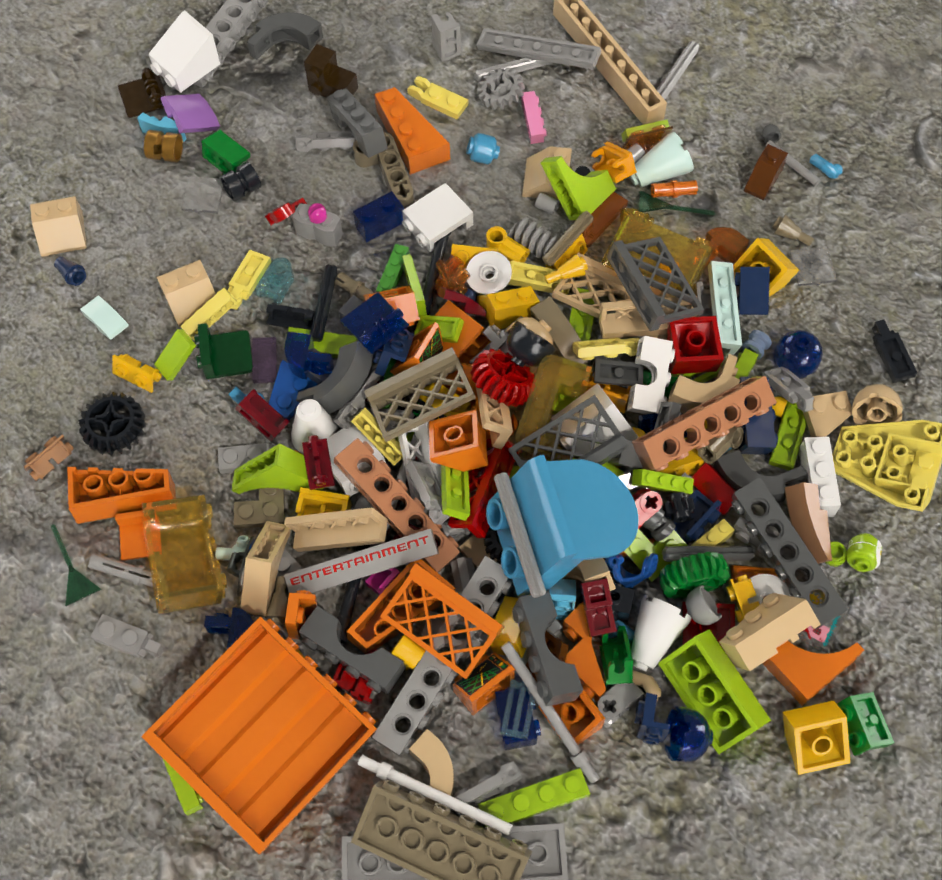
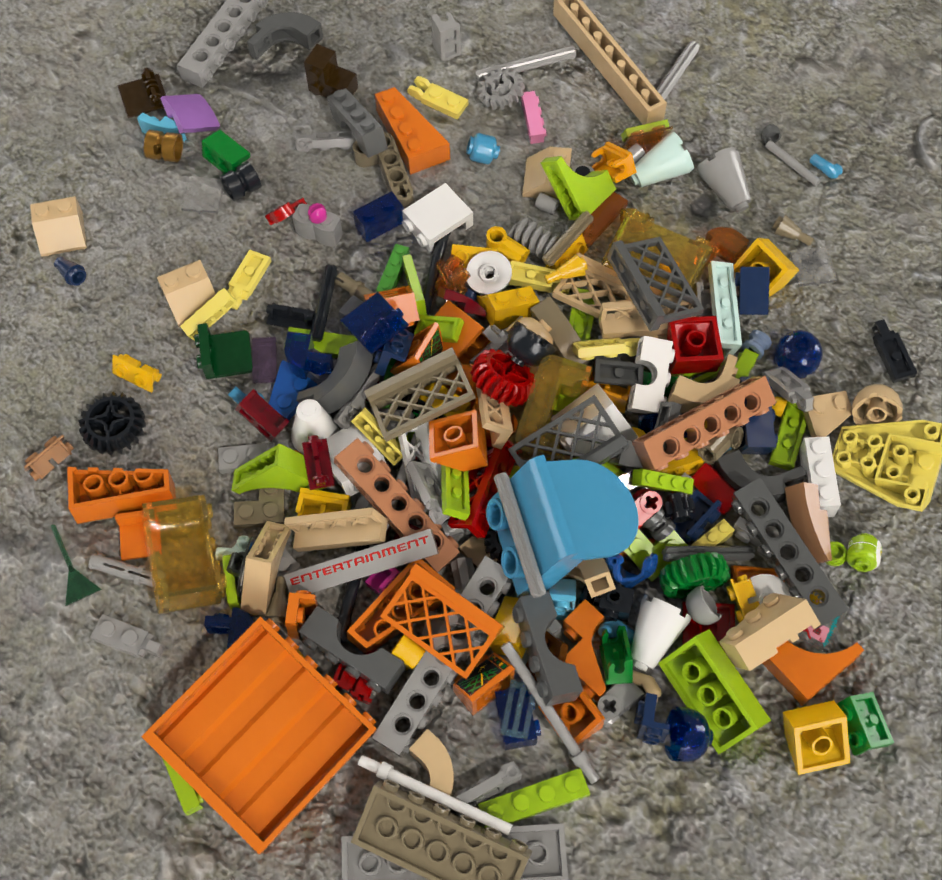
light aqua slope [80,295,129,340] -> none
white slope [149,11,220,93] -> none
lime tile [154,329,196,381] -> none
clear light blue piece [256,257,294,304] -> none
light grey tile [476,28,602,69] -> none
dark red slope [581,578,617,637] -> none
clear green piece [638,191,715,215] -> none
orange pin [650,180,698,198] -> none
reddish brown slope [744,144,788,201] -> none
none -> lime tile [222,554,241,612]
none -> light grey cone [697,147,751,213]

